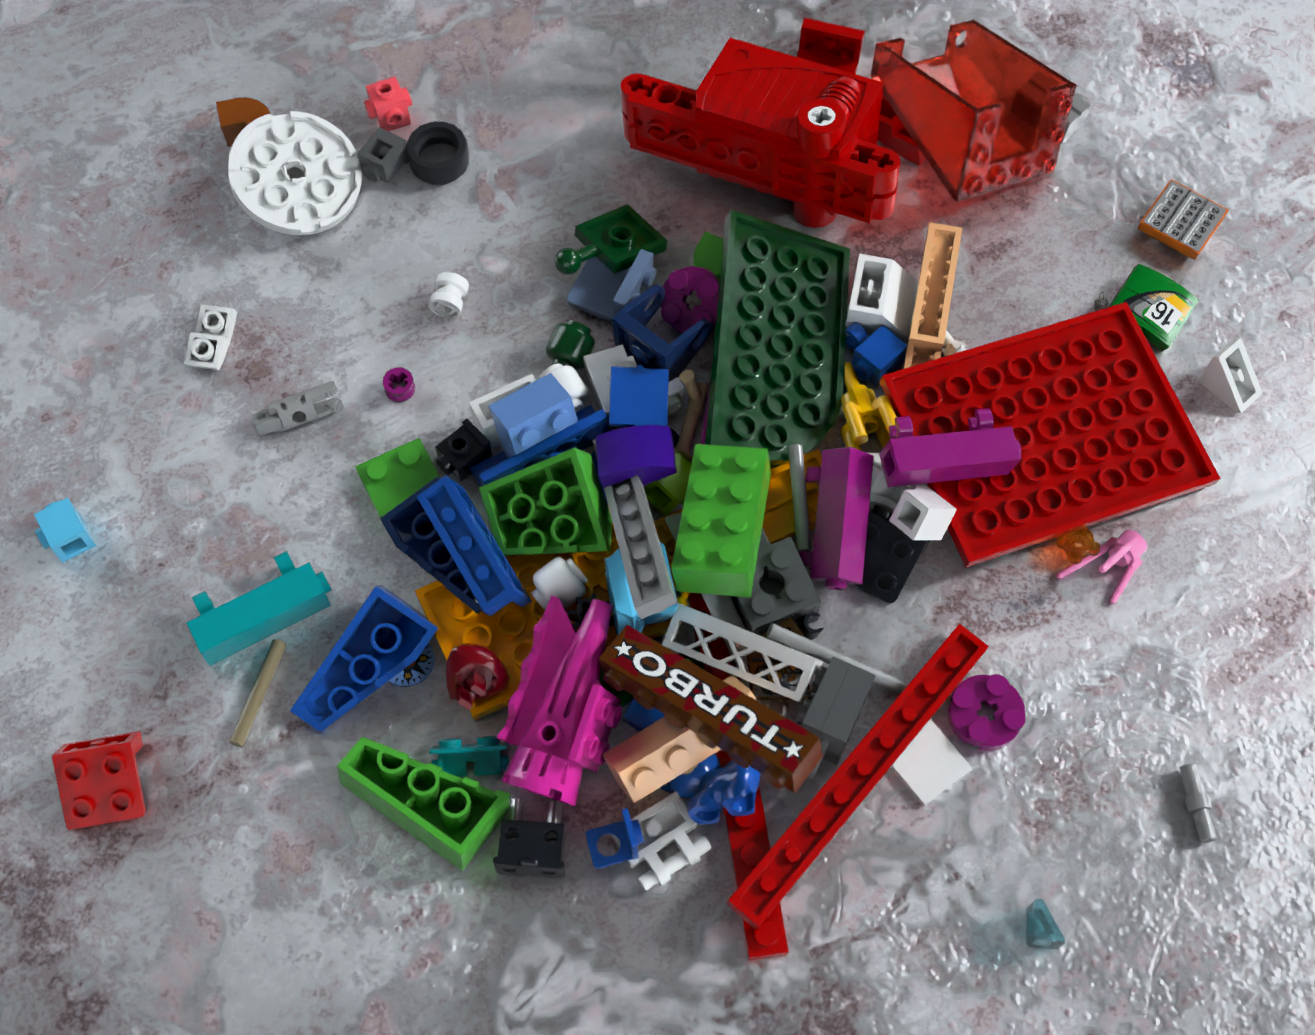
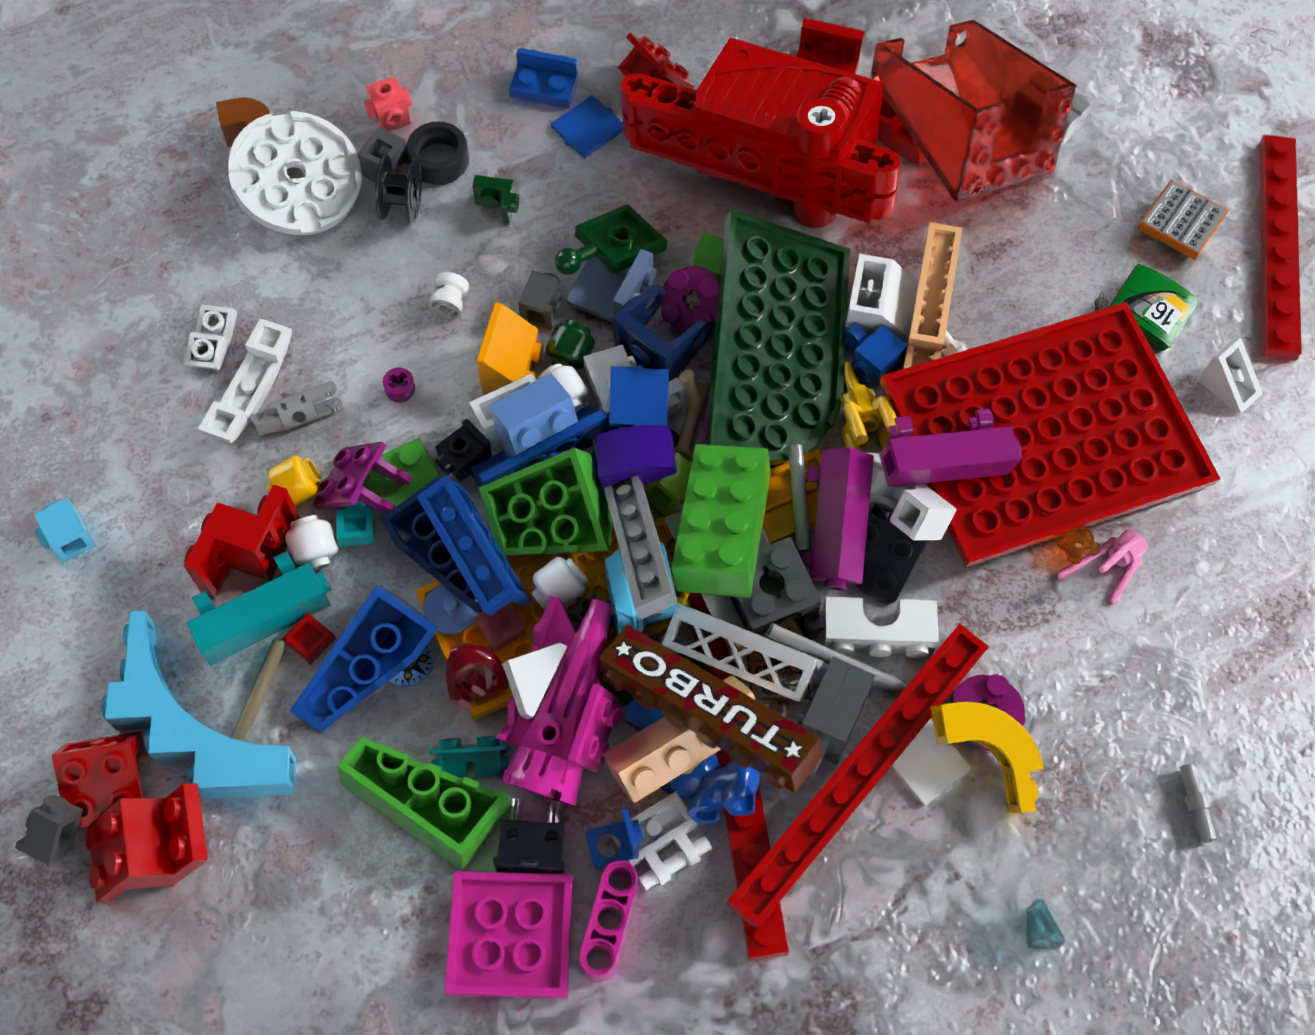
none -> dark grey brick [15,795,83,865]
none -> red bracket [85,783,208,902]
none -> medium azure arch [101,610,296,799]
none -> red bracket [184,484,300,600]
none -> white slope [198,318,292,444]
none -> yellow head [265,455,322,507]
none -> red tile [282,612,336,665]
none -> white head [285,515,338,571]
none -> magenta plate [312,442,412,514]
none -> teal plate [336,501,375,547]
none -> black piece [375,154,422,223]
none -> medium blue piece [423,584,478,634]
none -> dark pink plate [445,871,573,999]
none -> dark green bracket [472,175,520,224]
none -> clear pink plate [474,603,526,653]
none -> light orange slope [476,302,544,396]
none -> white slope [502,643,567,719]
none -> blue bracket [509,48,579,109]
none -> dark grey brick [518,270,562,330]
none -> blue piece [551,95,624,159]
none -> dark pink beam [580,860,638,983]
none -> red bracket [617,32,695,89]
none -> white arch [822,597,939,659]
none -> yellow arch [930,702,1044,813]
none -> red plate [1260,134,1302,360]

